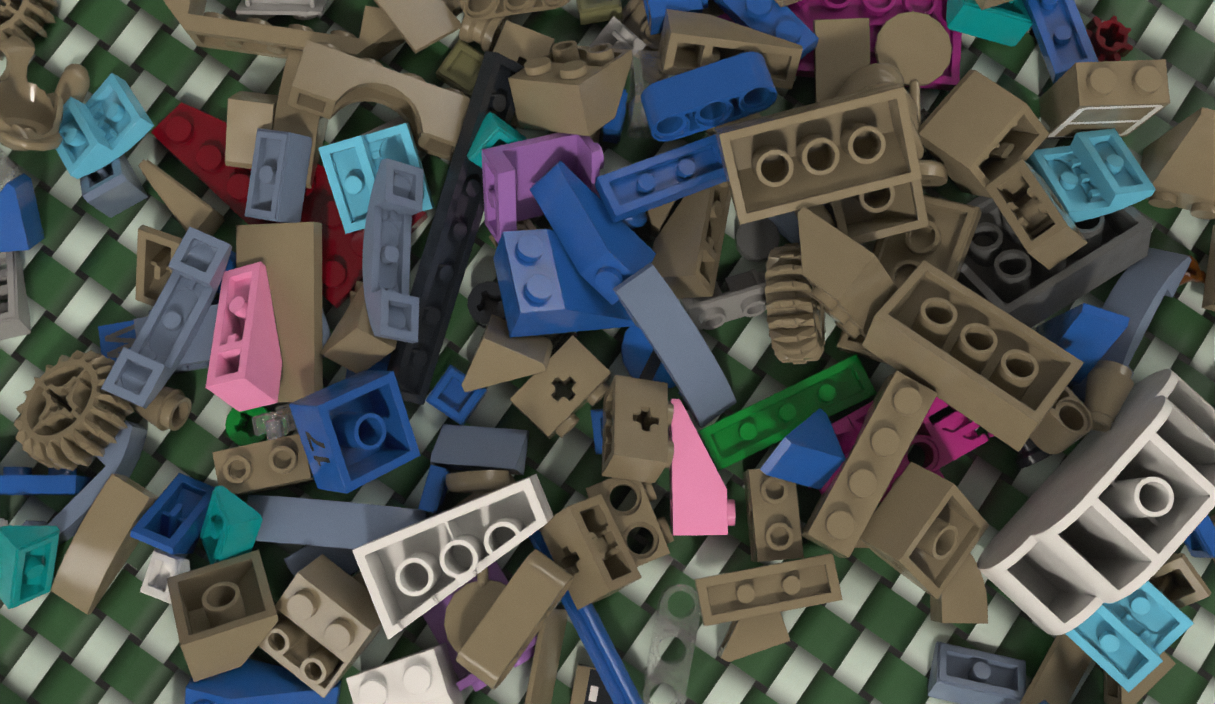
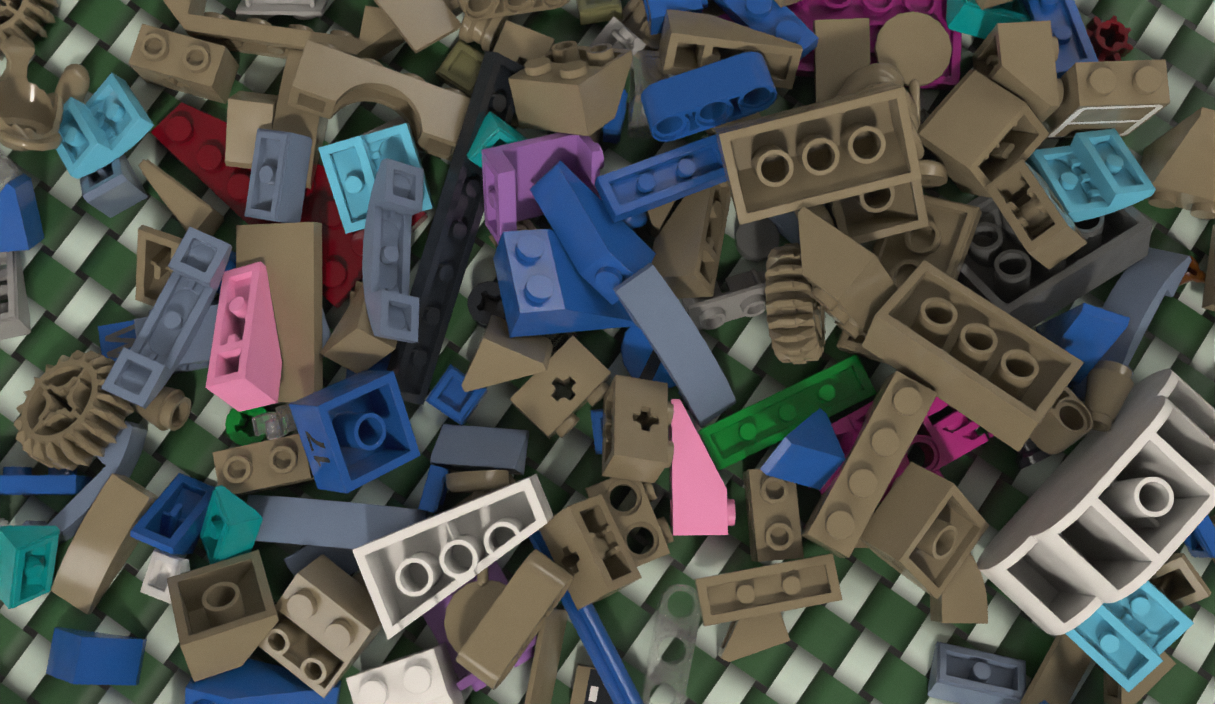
none -> blue slope [46,627,147,686]
none -> dark tan brick [128,23,239,104]
none -> dark tan slope [972,20,1064,123]

